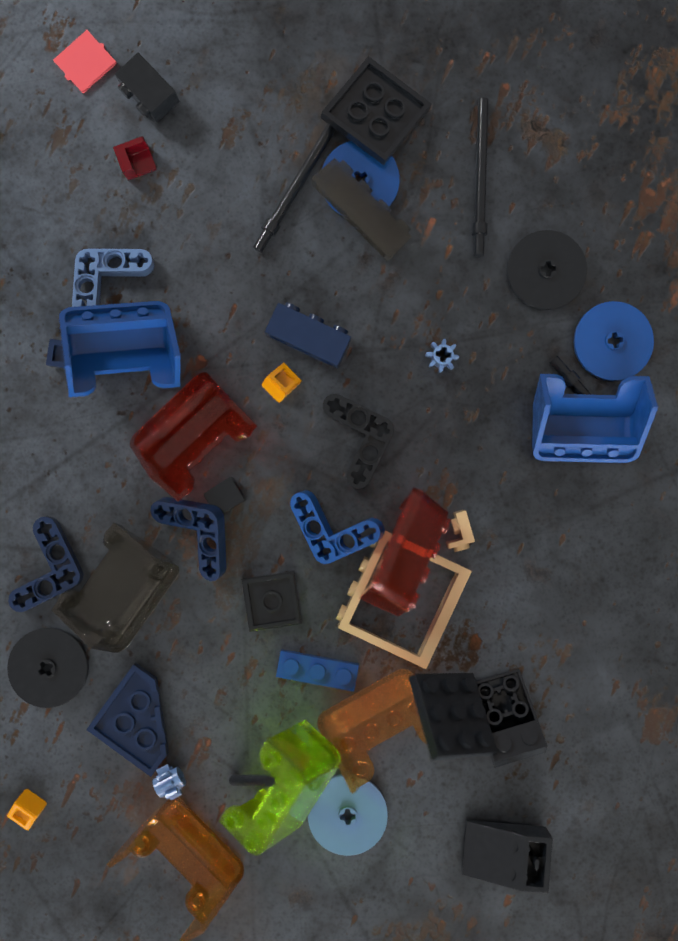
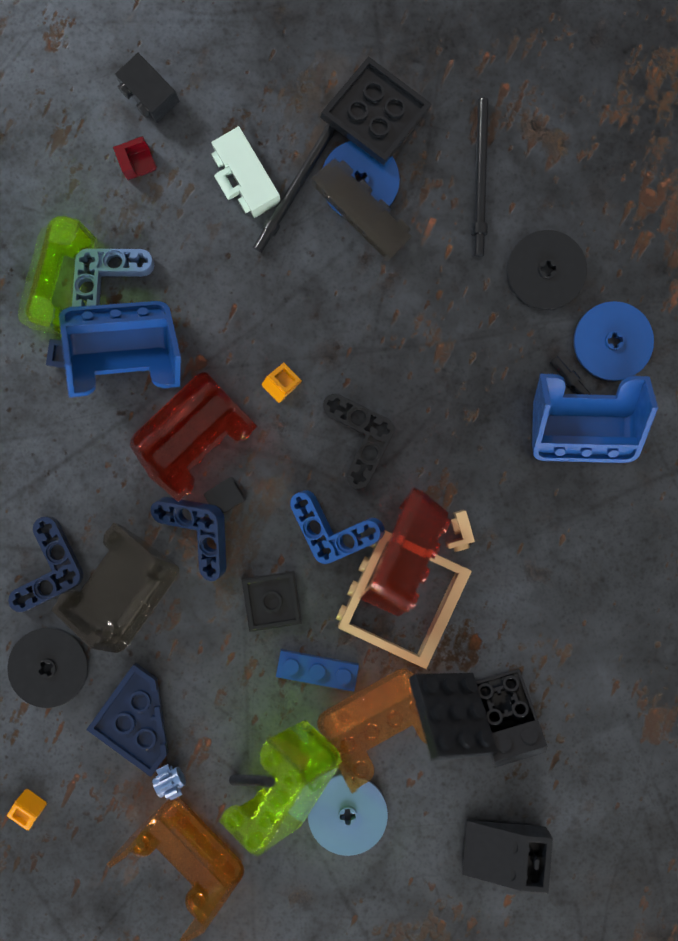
coral piece [53,30,117,94] -> none
dark blue brick [265,302,351,369] -> none
medium blue gear [425,339,459,373] -> none
none -> clear neon green windscreen [18,216,96,336]
none -> light aqua piece [211,126,281,218]

